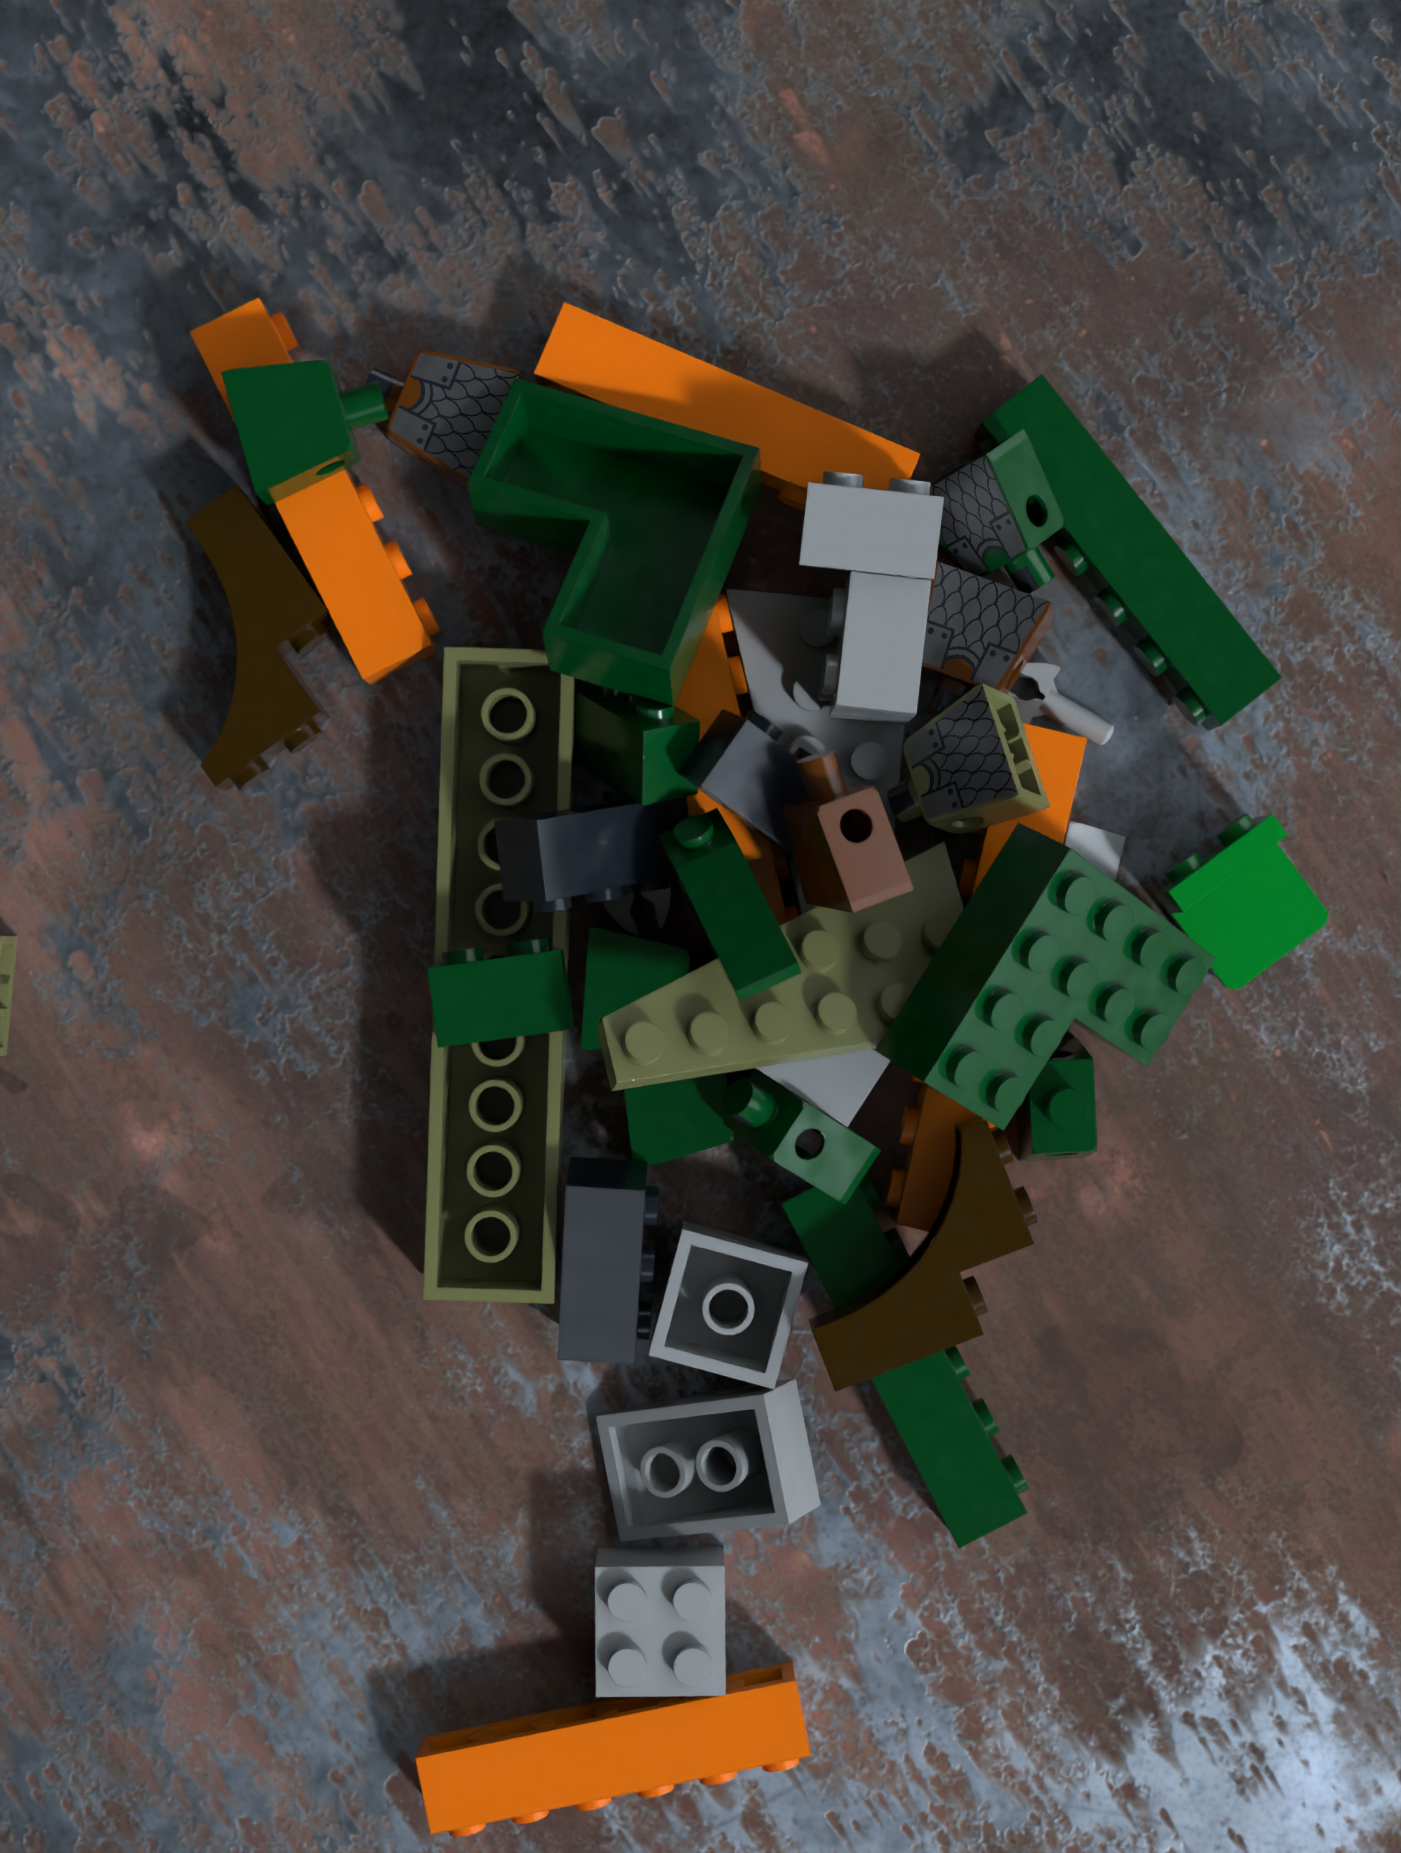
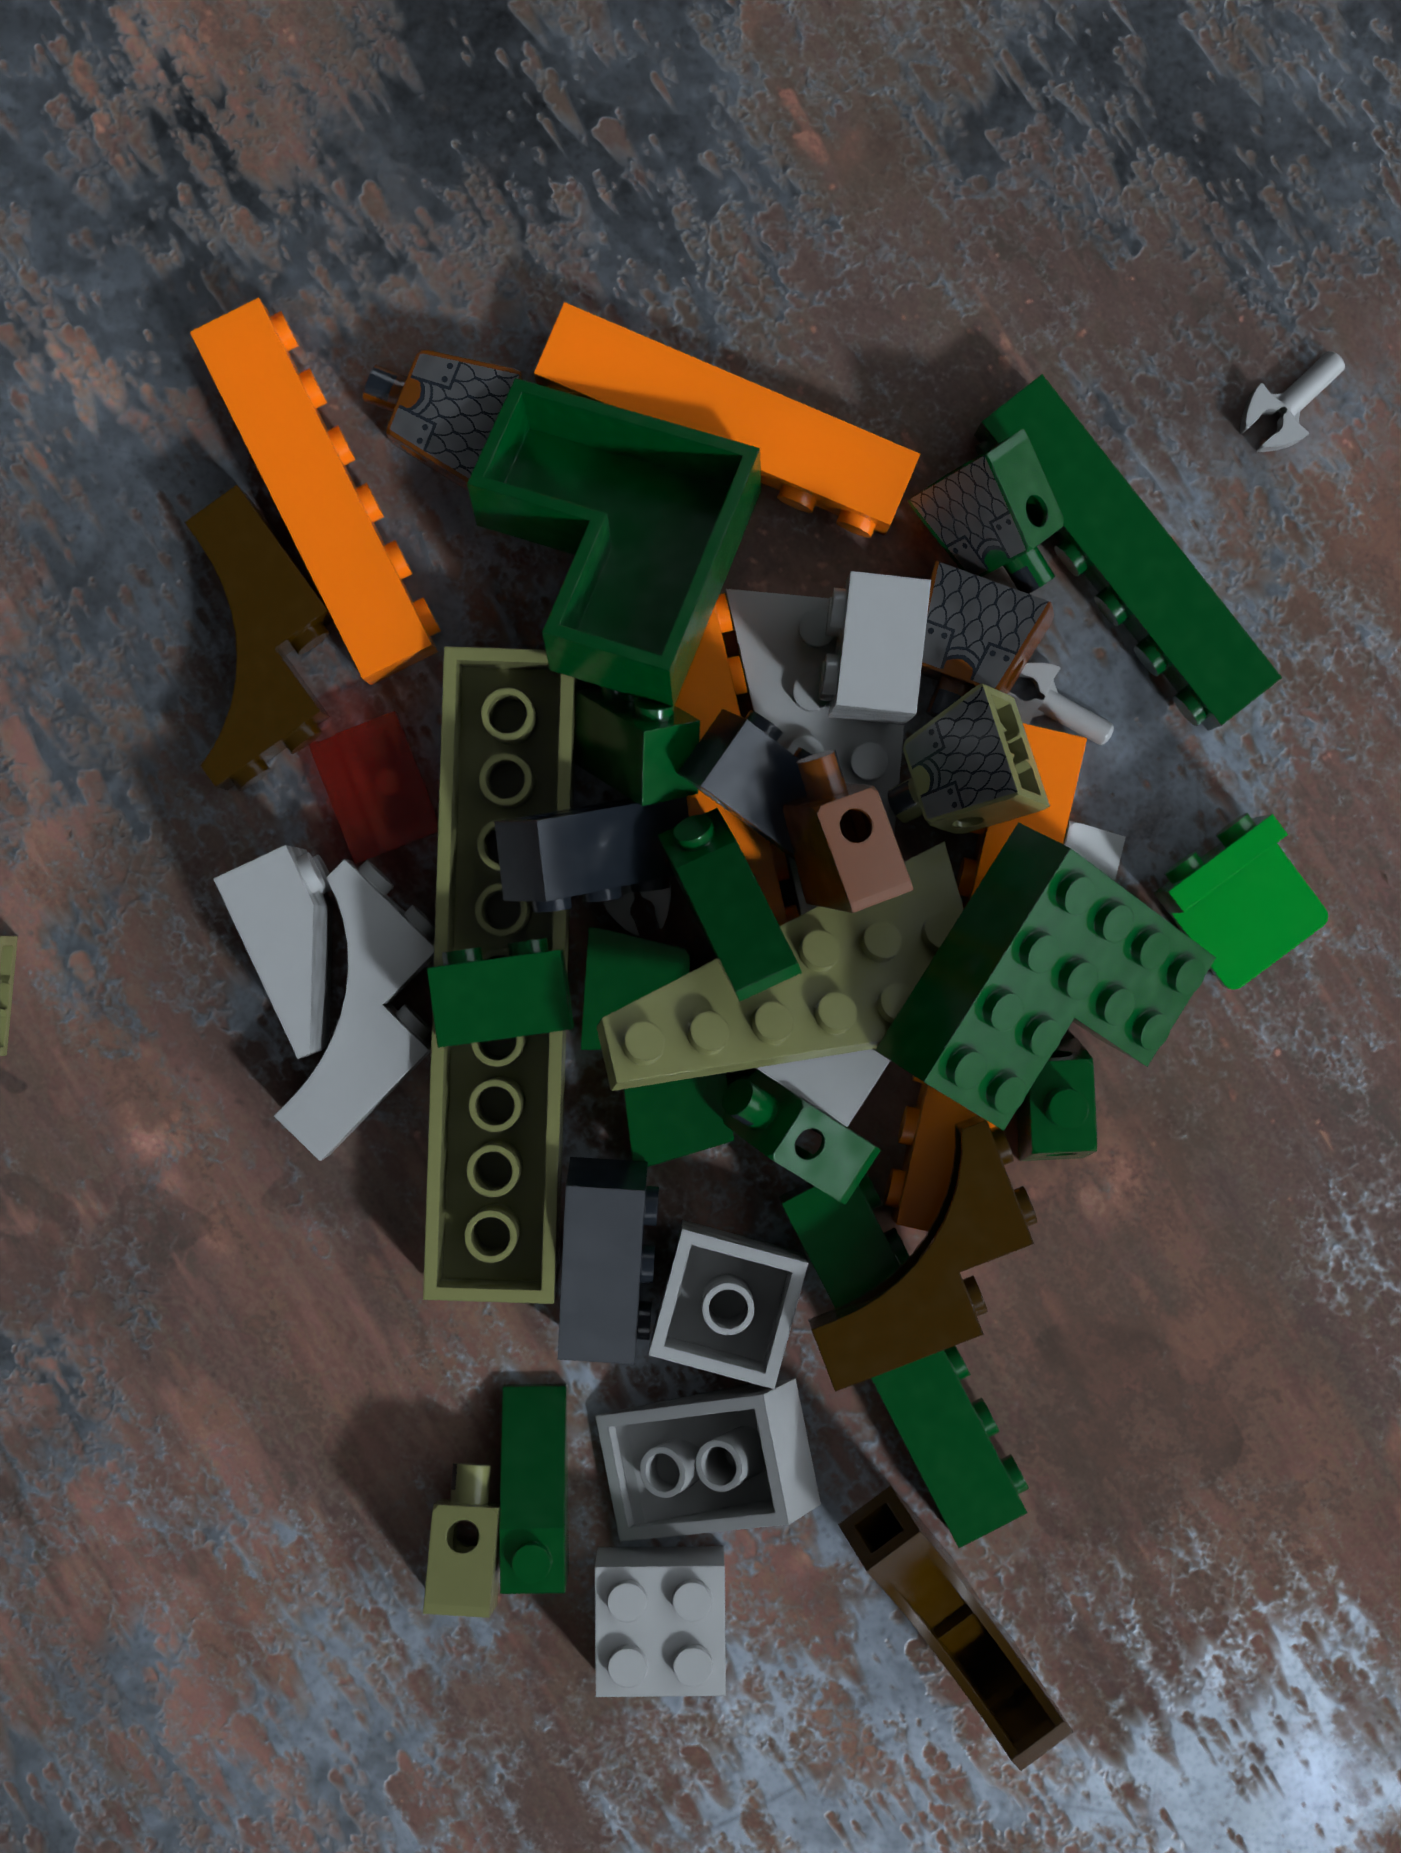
dark green torso [221,360,389,505] -> none
orange brick [415,1661,811,1837] -> none
light grey brick [799,471,944,580] -> none
none -> light grey slope [213,845,333,1059]
none -> light grey arch [274,859,435,1161]
none -> clear red plate [308,711,439,864]
none -> olive torso [423,1463,500,1618]
none -> dark green slope [499,1384,569,1594]
none -> dark brown arch [838,1485,1073,1771]
none -> light grey bar [1240,351,1345,452]

